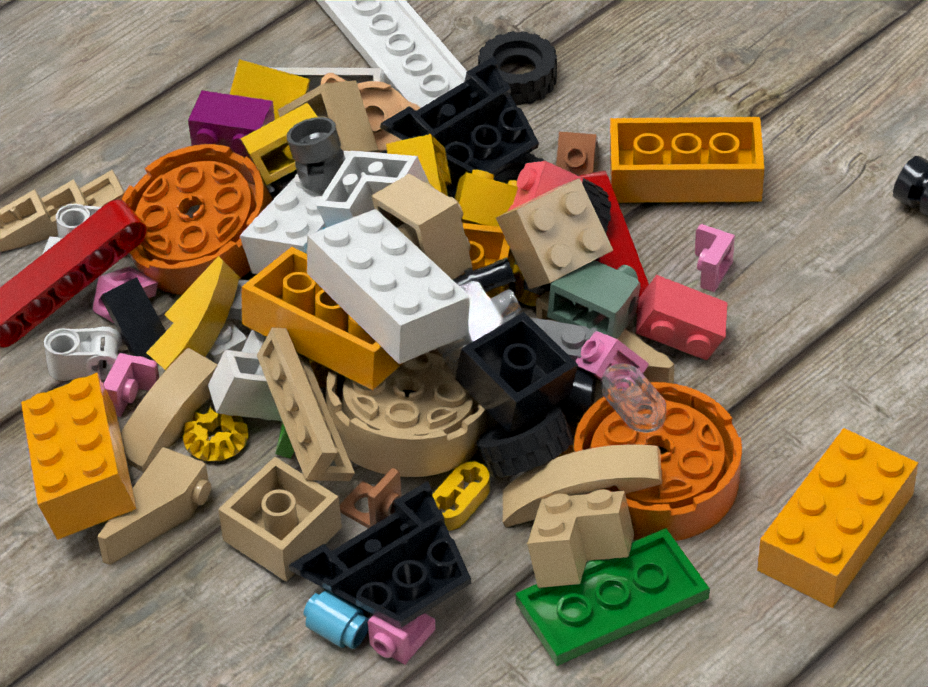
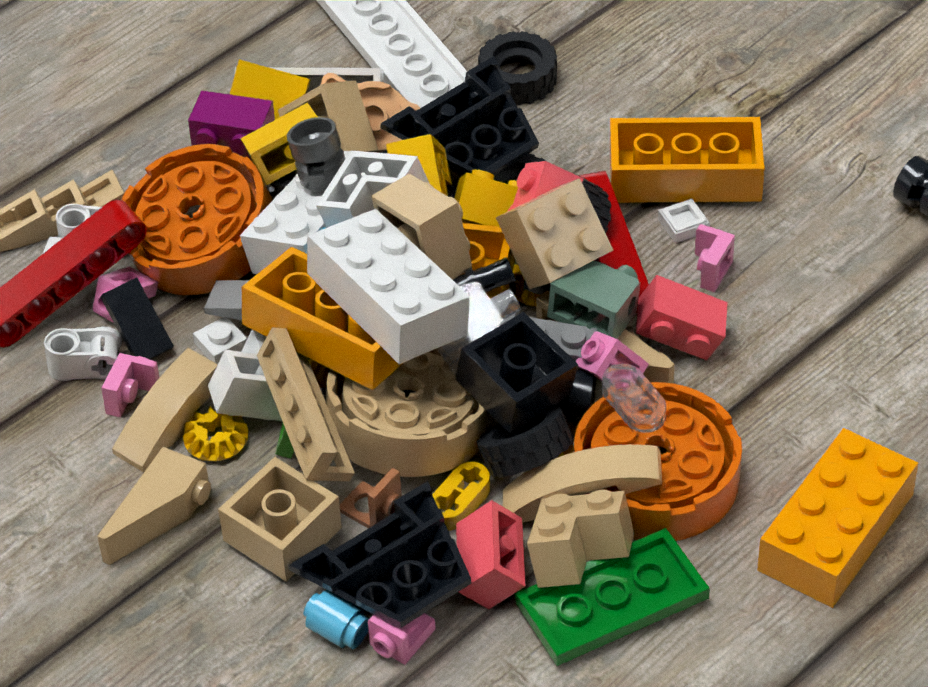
light orange brick [21,373,136,540] -> none
yellow slope [146,256,240,370] -> none
nougat bracket [556,131,598,175] -> none
none -> coral brick [456,500,525,609]
none -> white tile [658,199,710,244]

